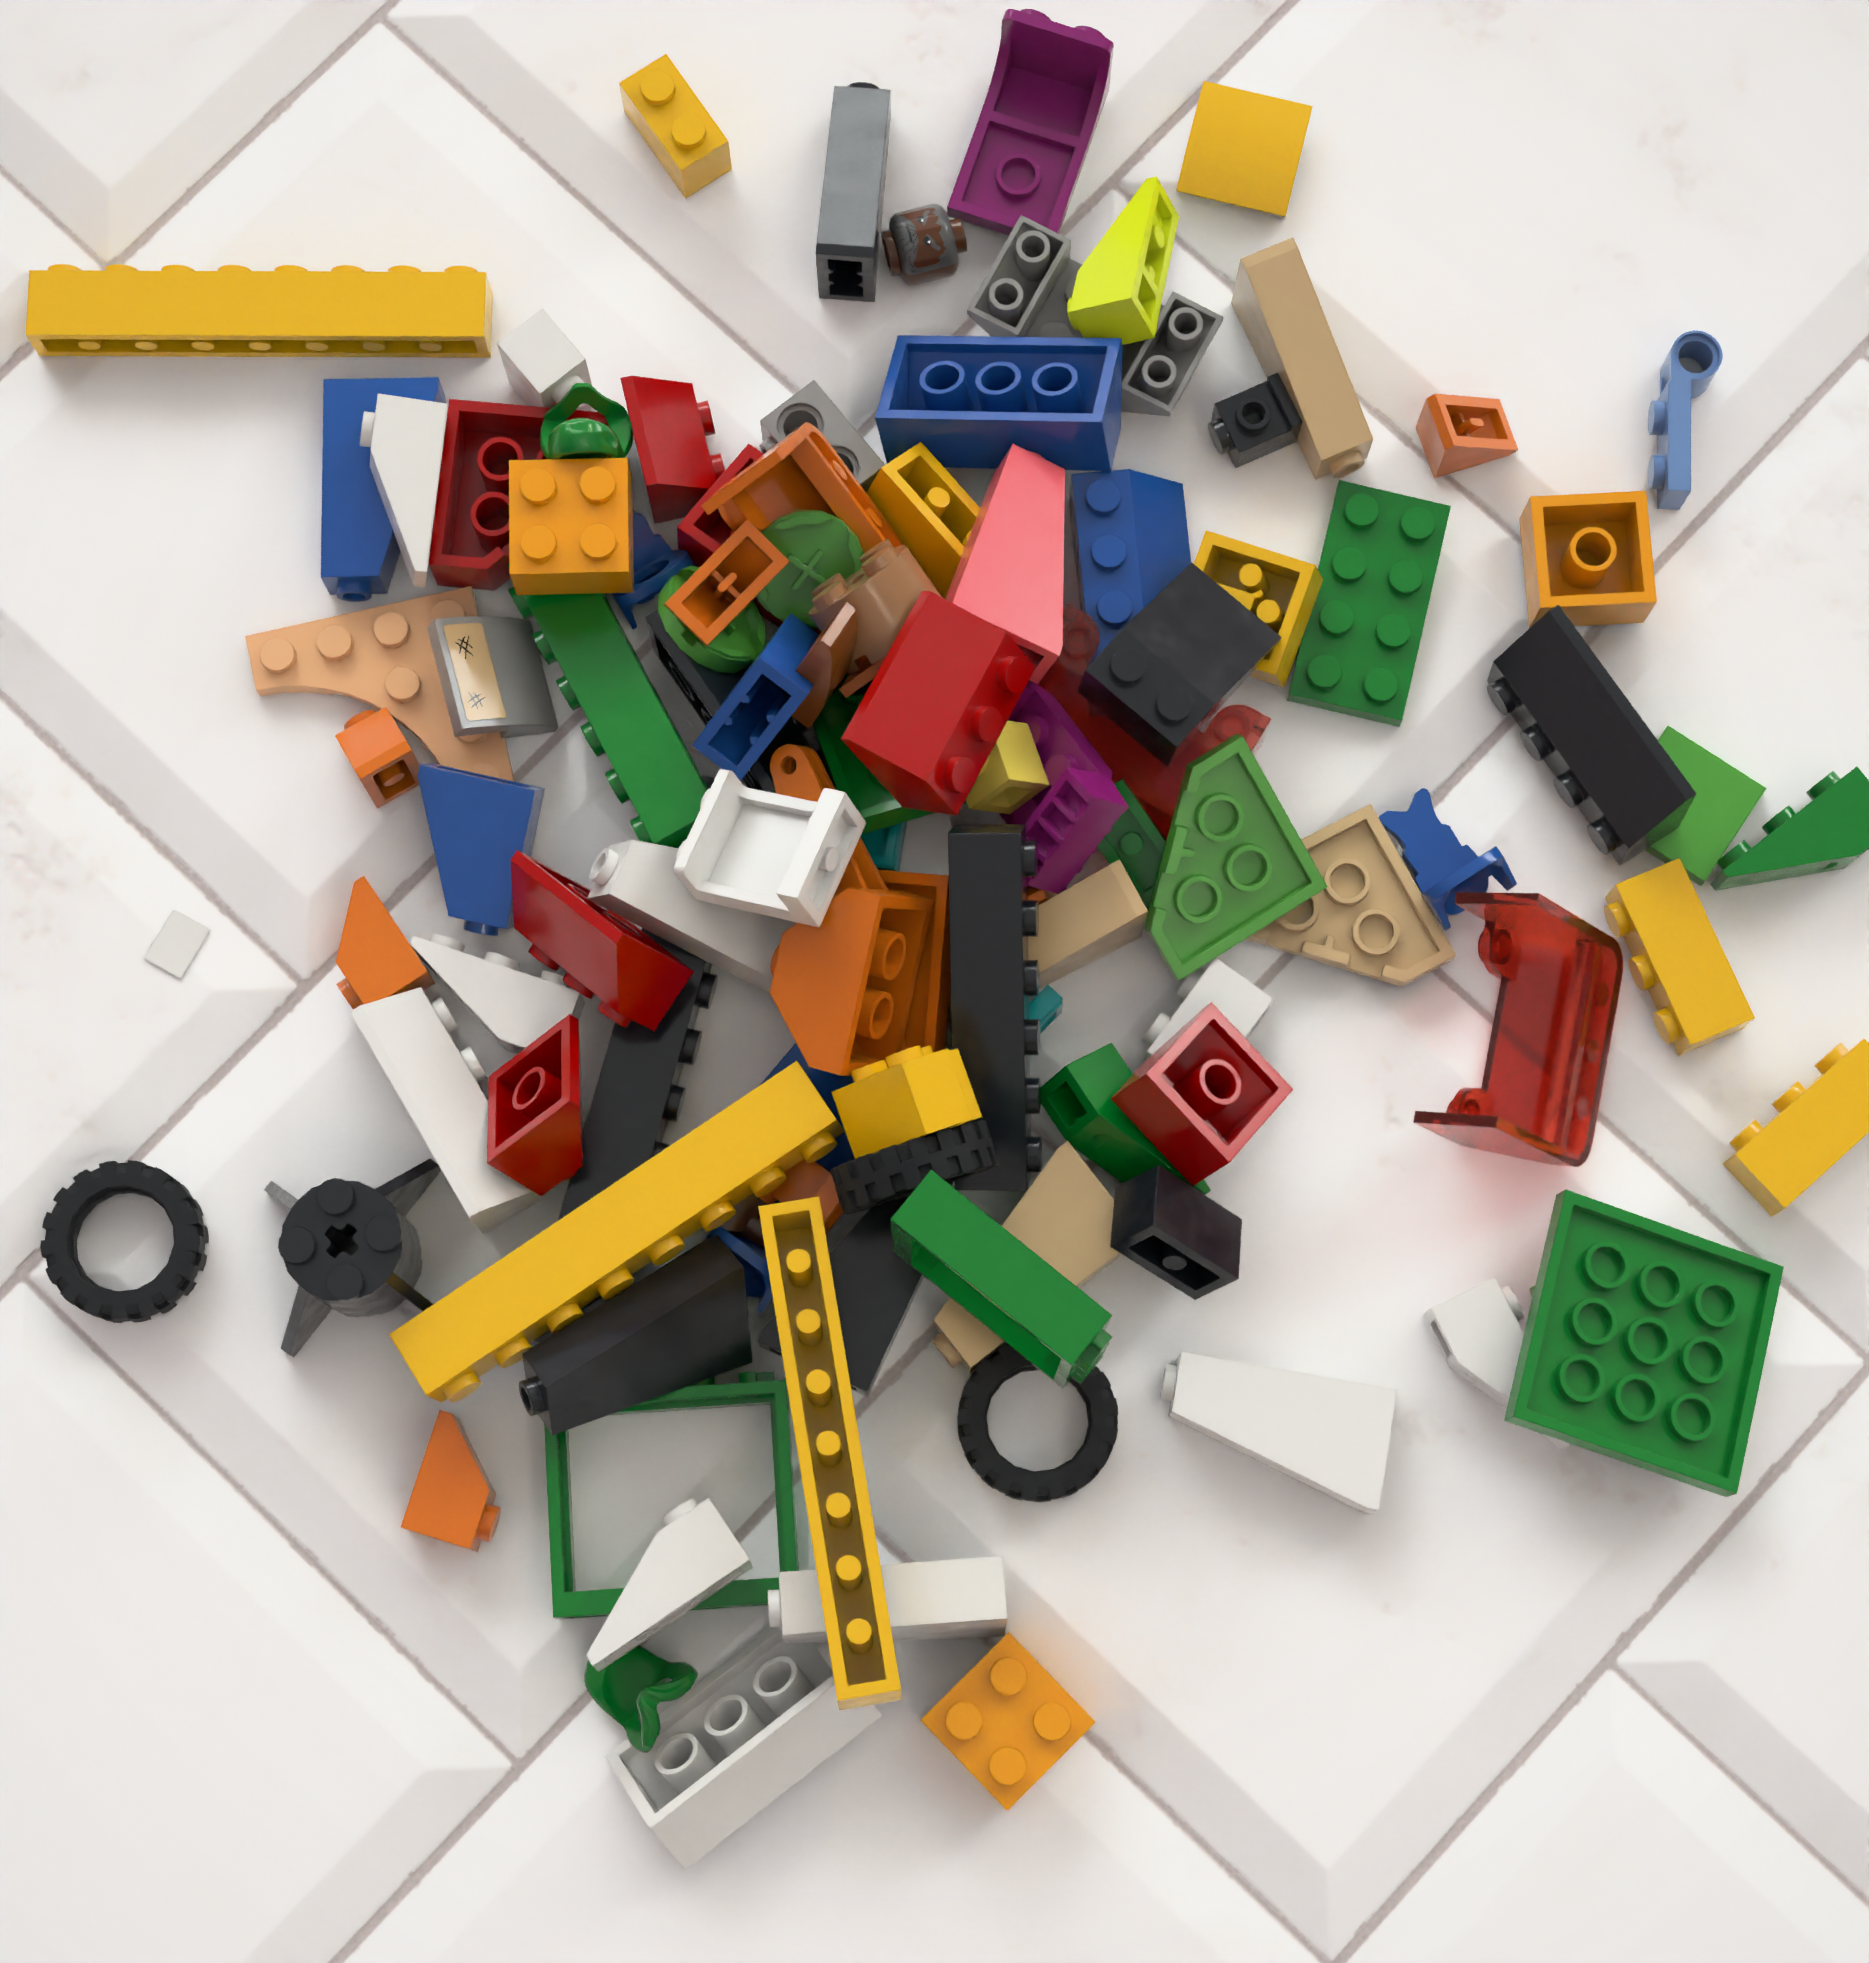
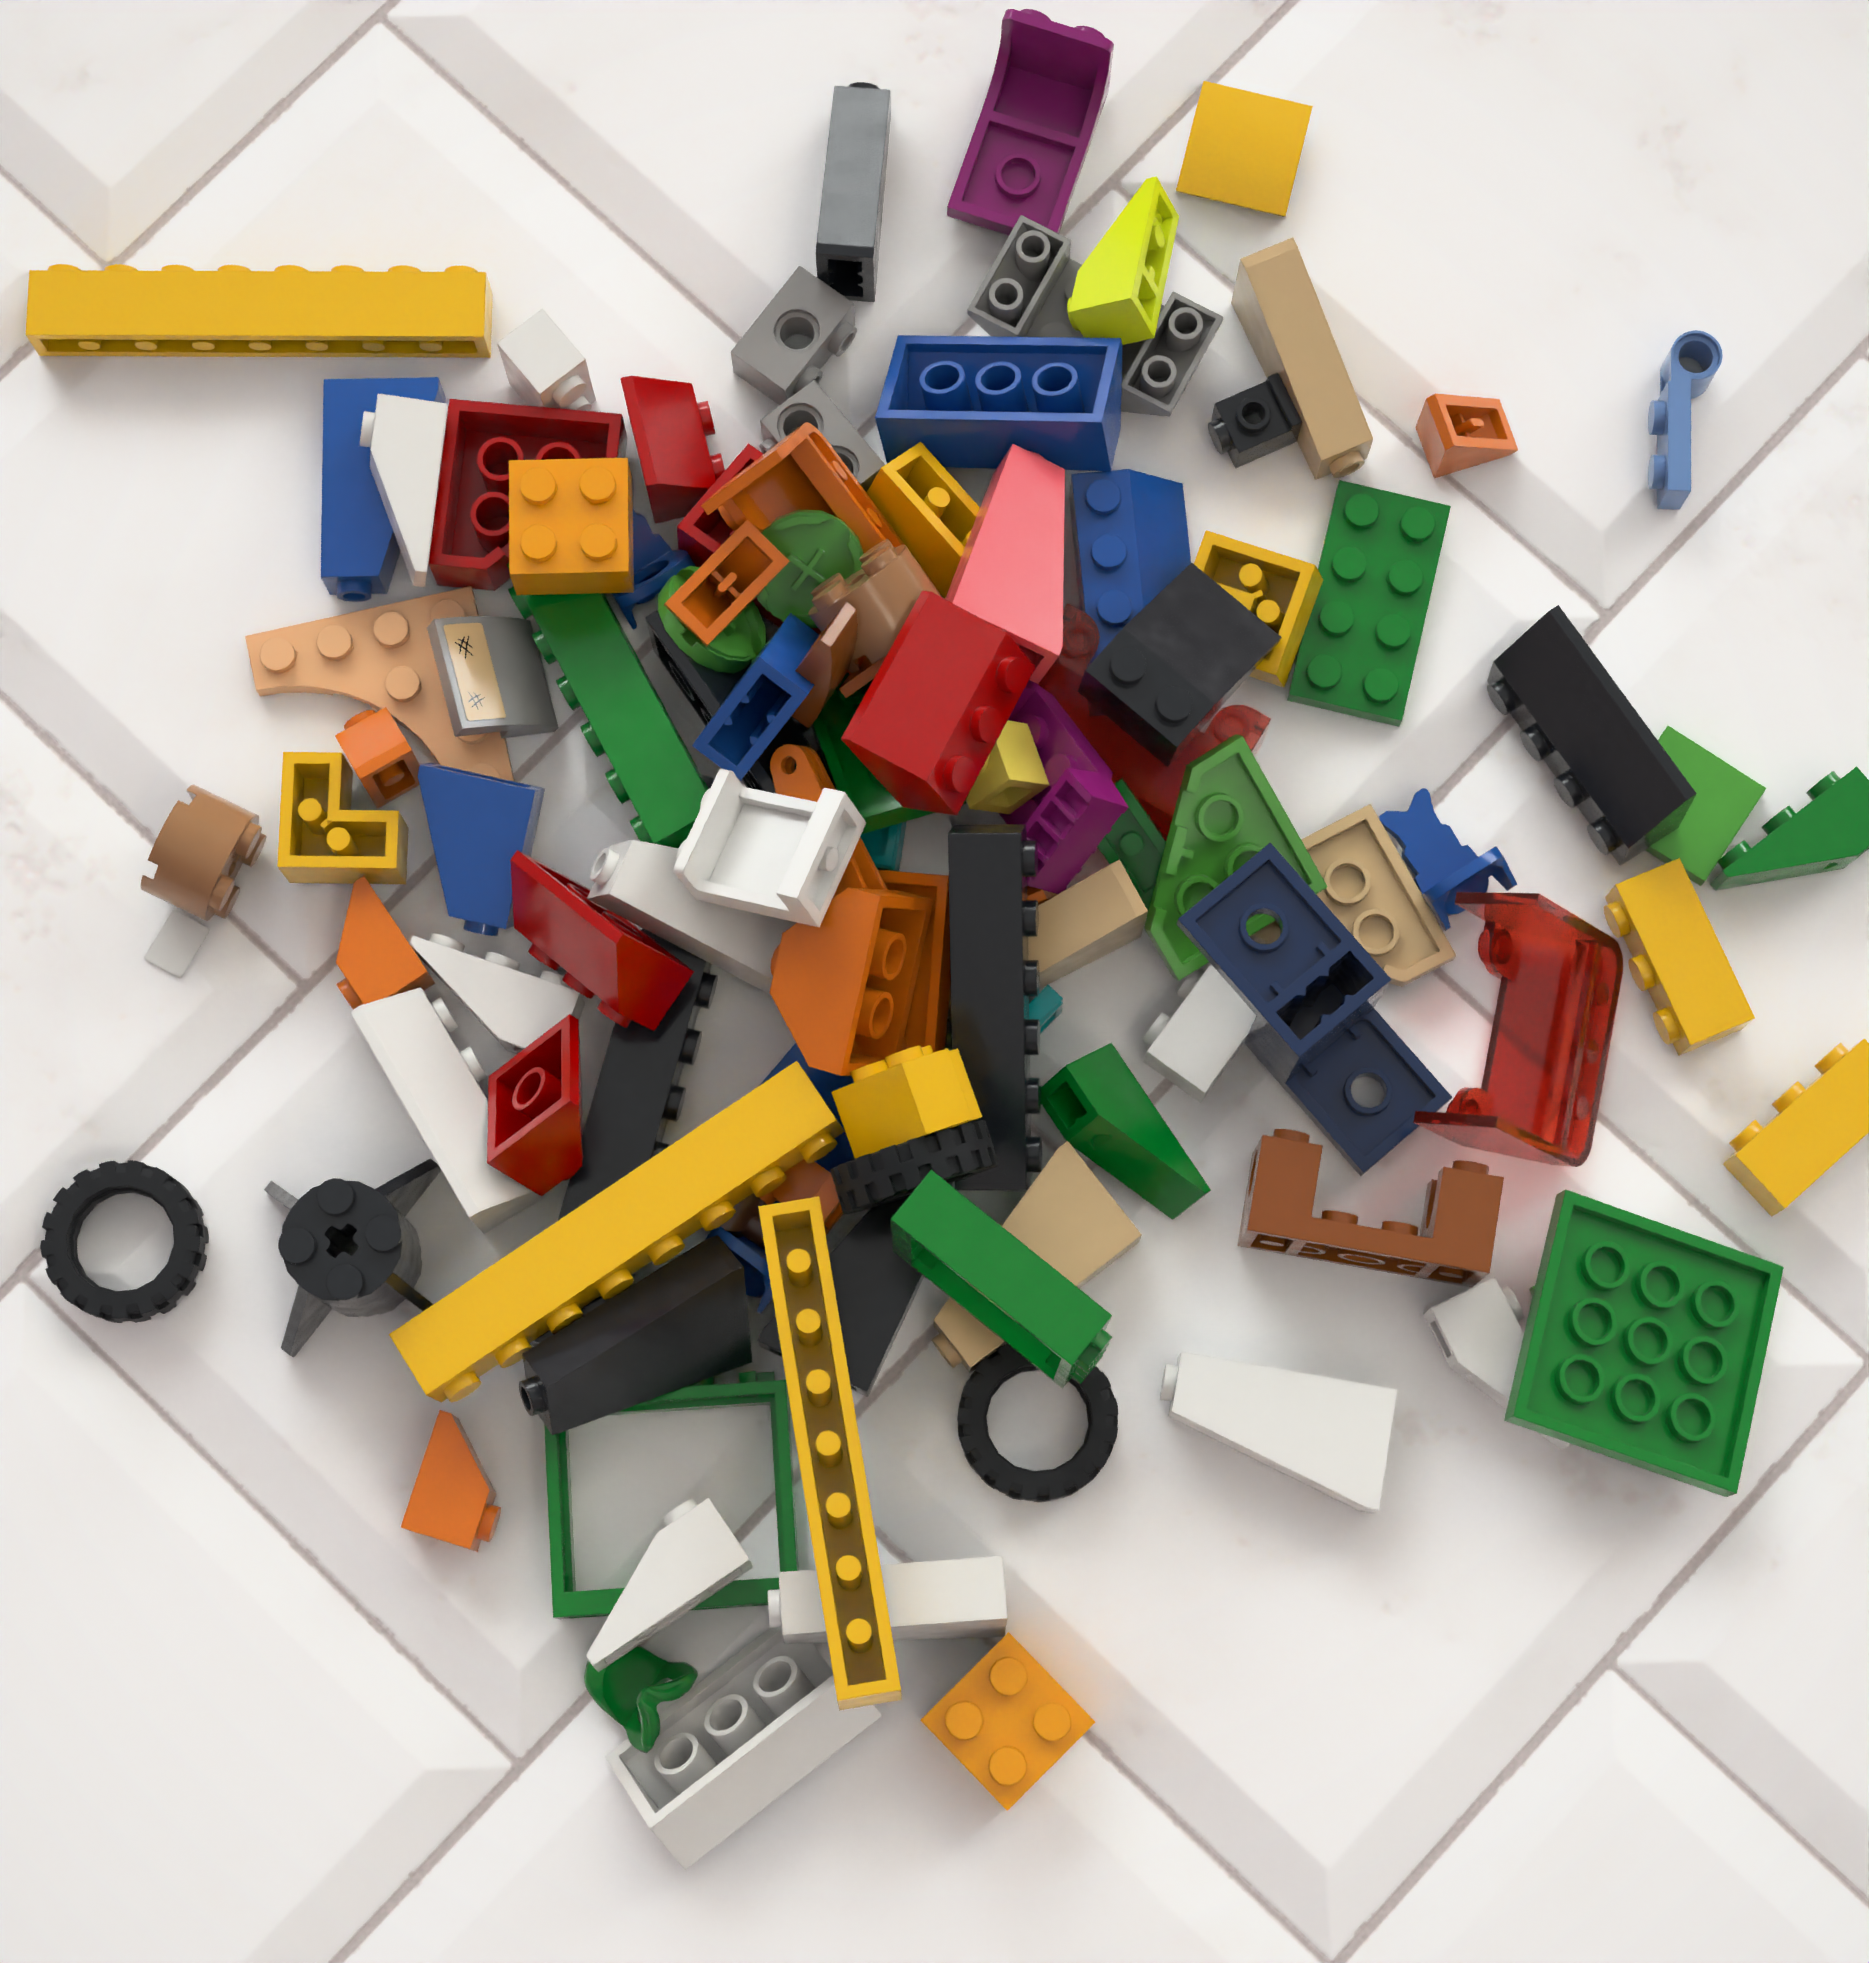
green piece [540,383,633,459] -> none
yellow brick [619,54,732,199] -> none
head [881,204,967,285] -> none
black brick [1110,1165,1242,1300] -> none
red slope [1111,1002,1293,1186] -> none
light orange brick [1519,491,1657,628] -> none
none -> medium nougat brick [140,784,267,921]
none -> yellow brick [277,752,409,884]
none -> light grey brick [731,265,857,405]
none -> dark blue bracket [1177,843,1453,1176]
none -> dark orange plate [1237,1129,1504,1288]

